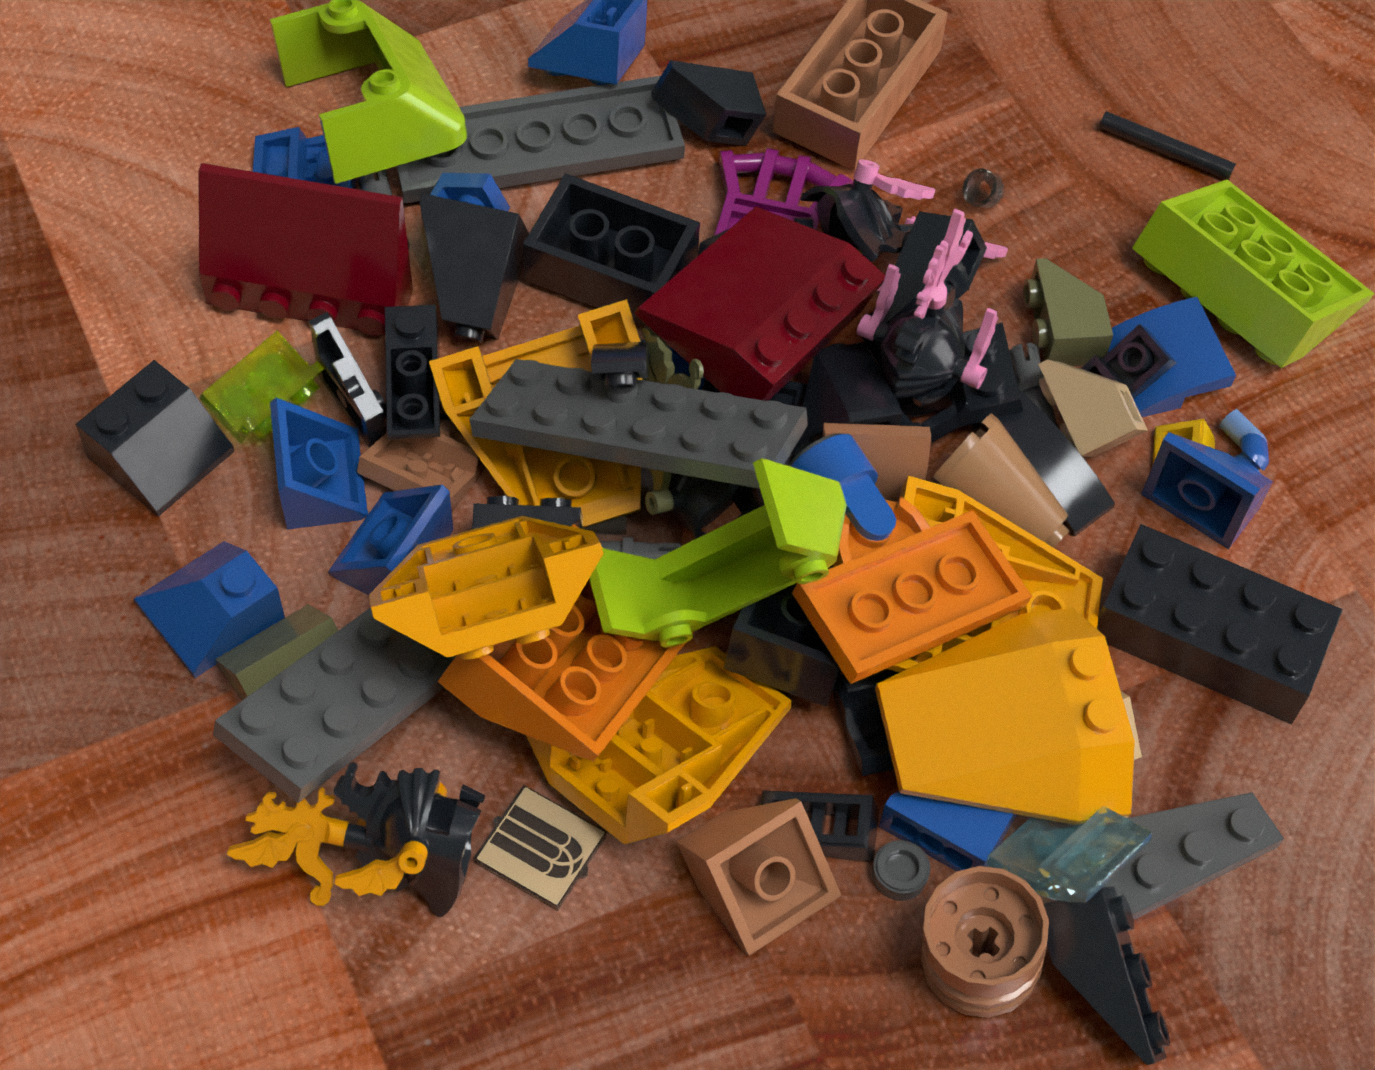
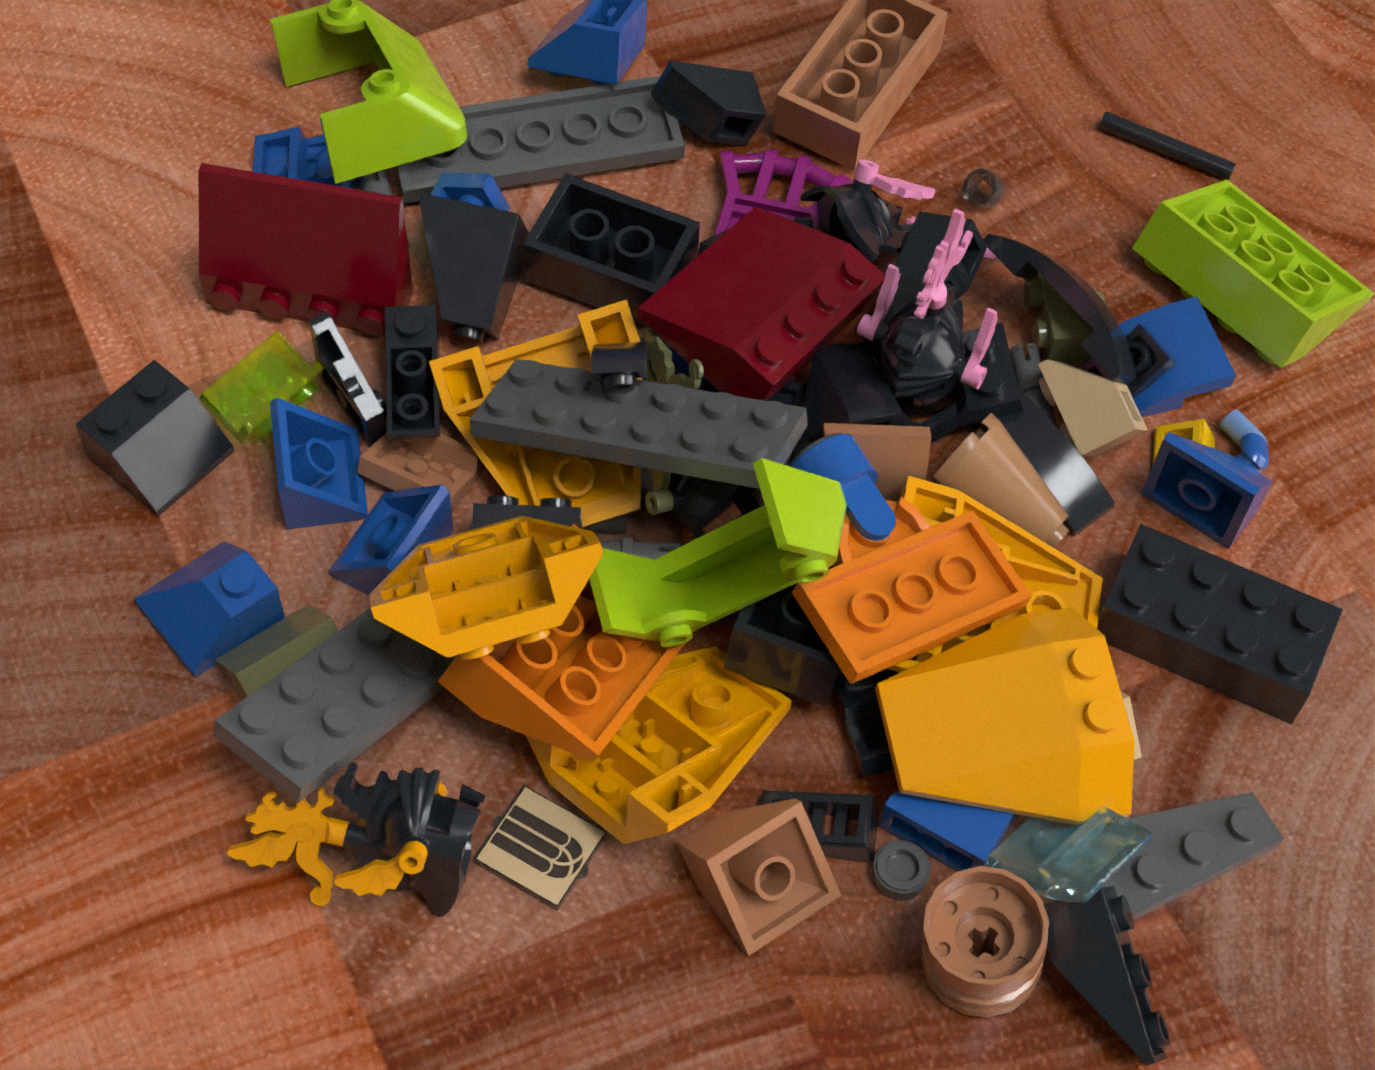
none -> black slope [983,234,1136,385]

